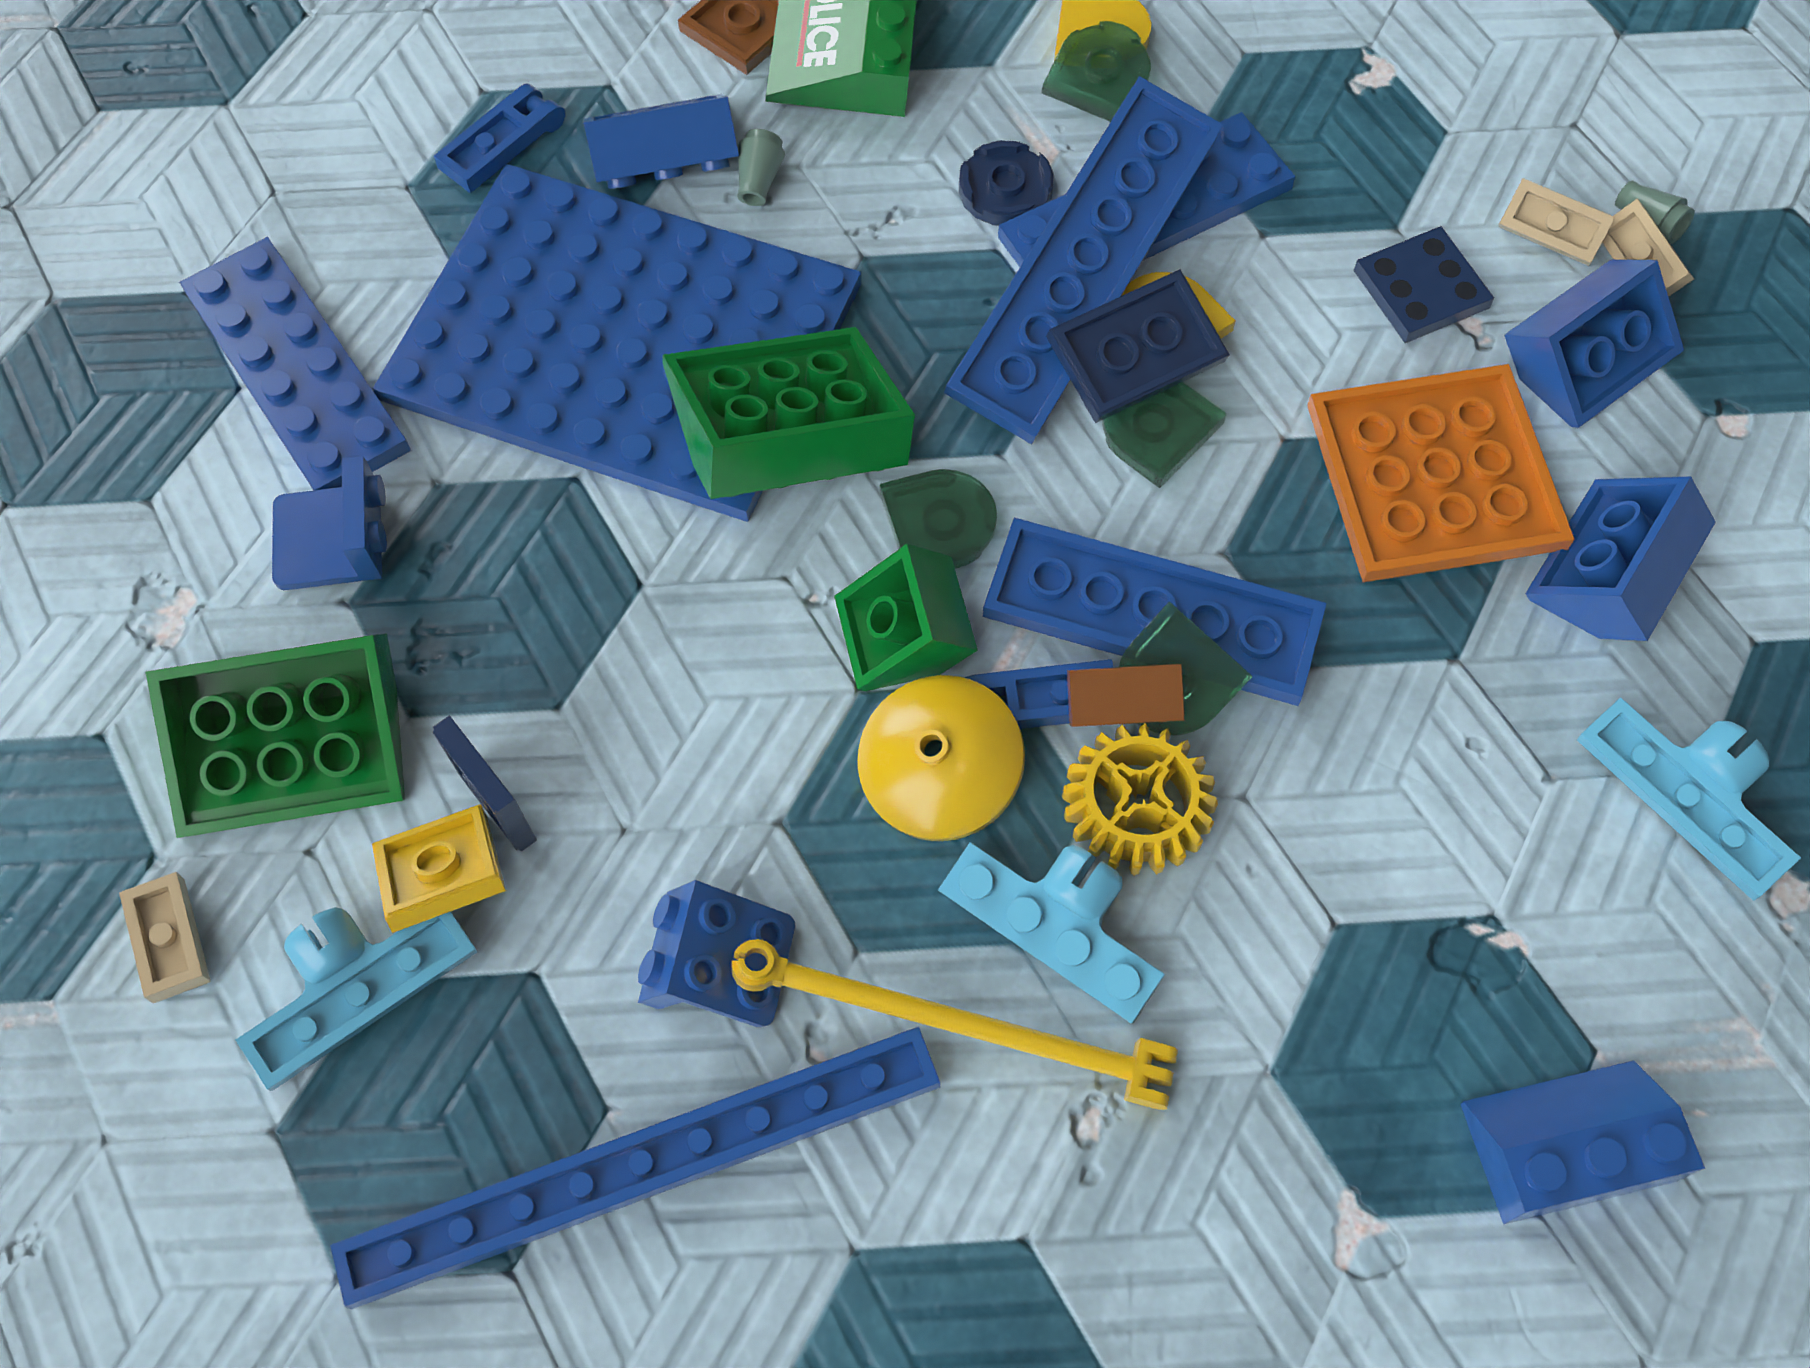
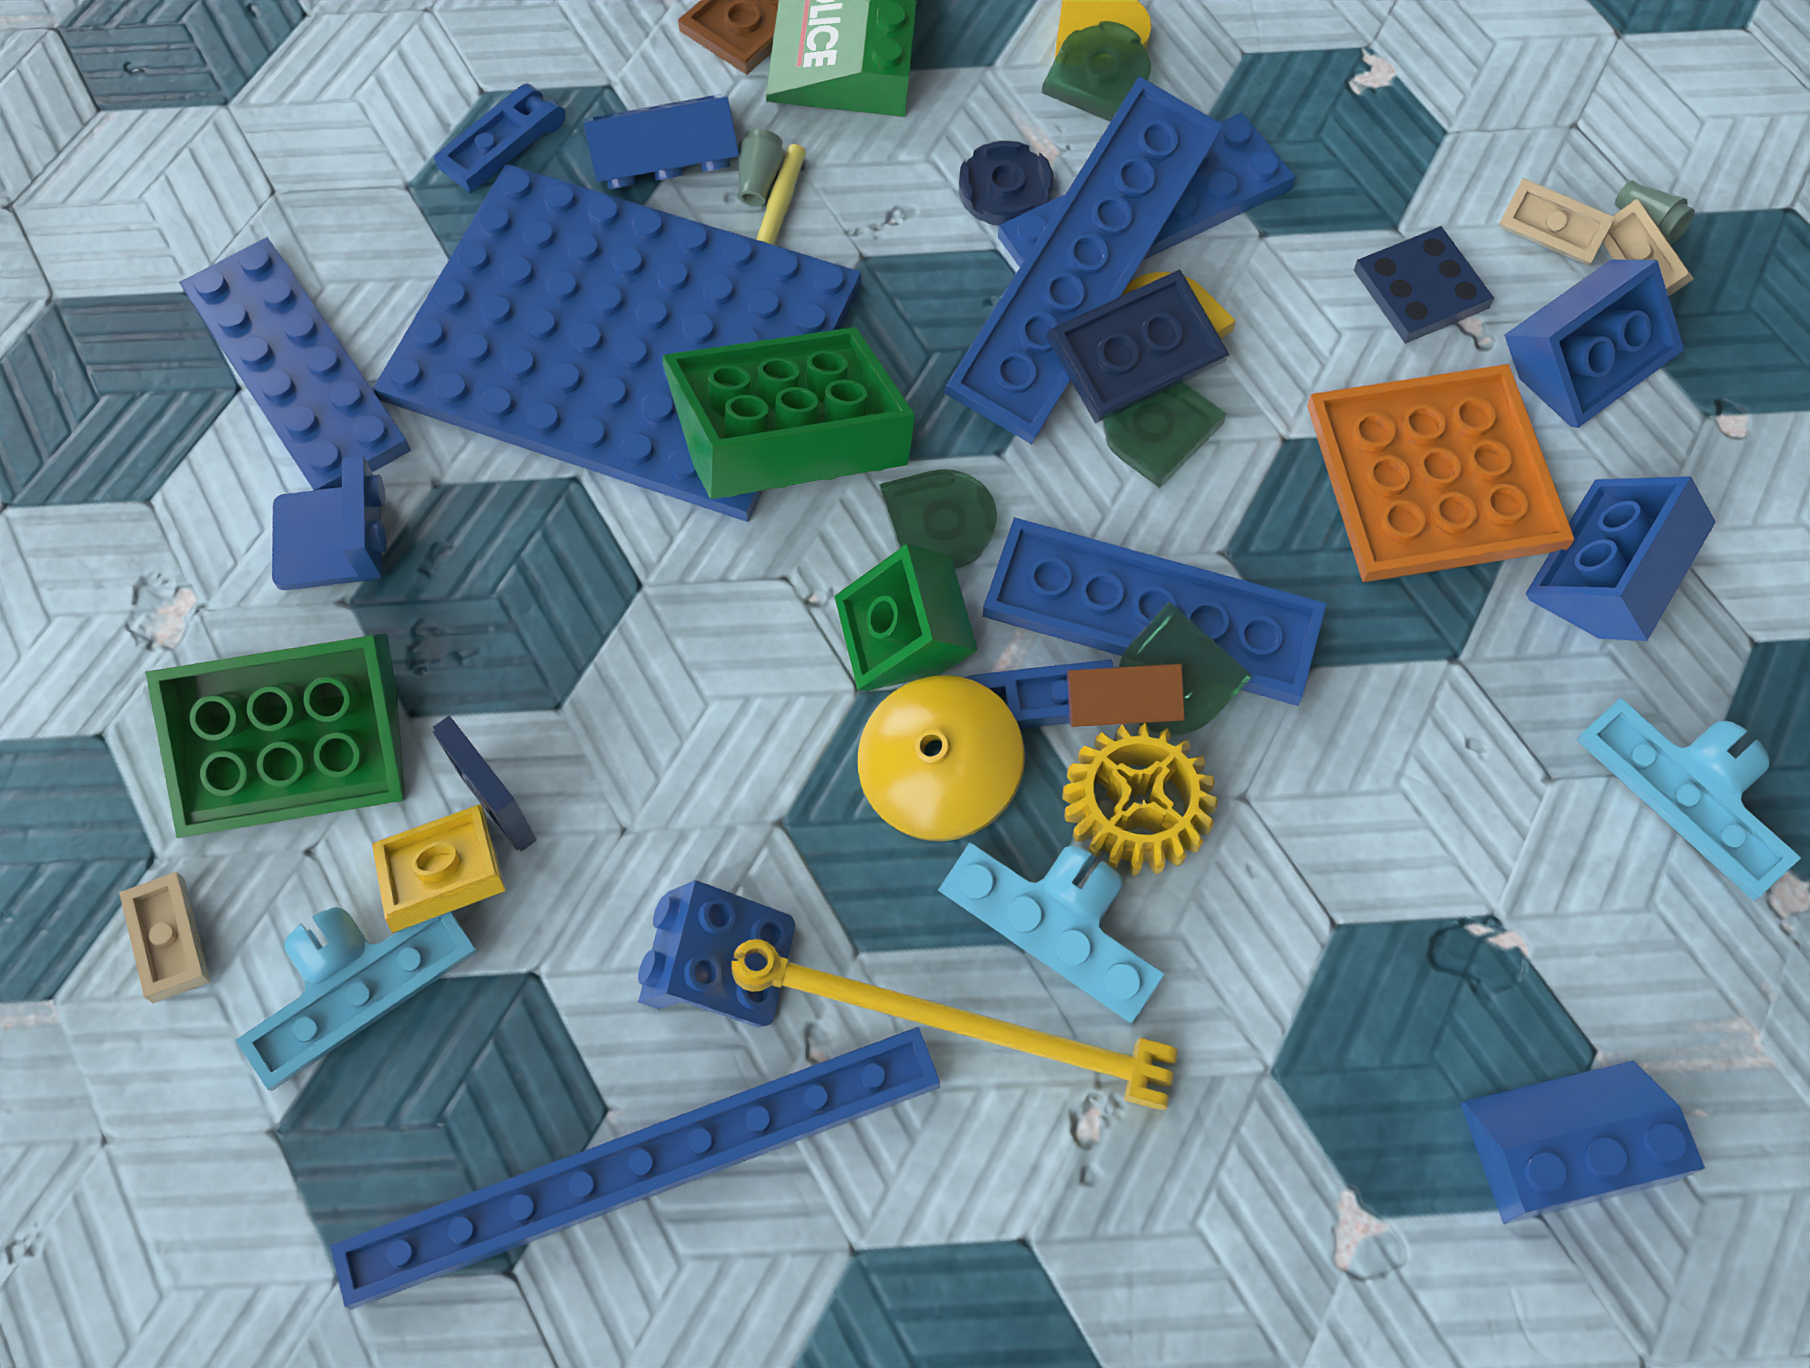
none -> light yellow piece [756,144,806,245]

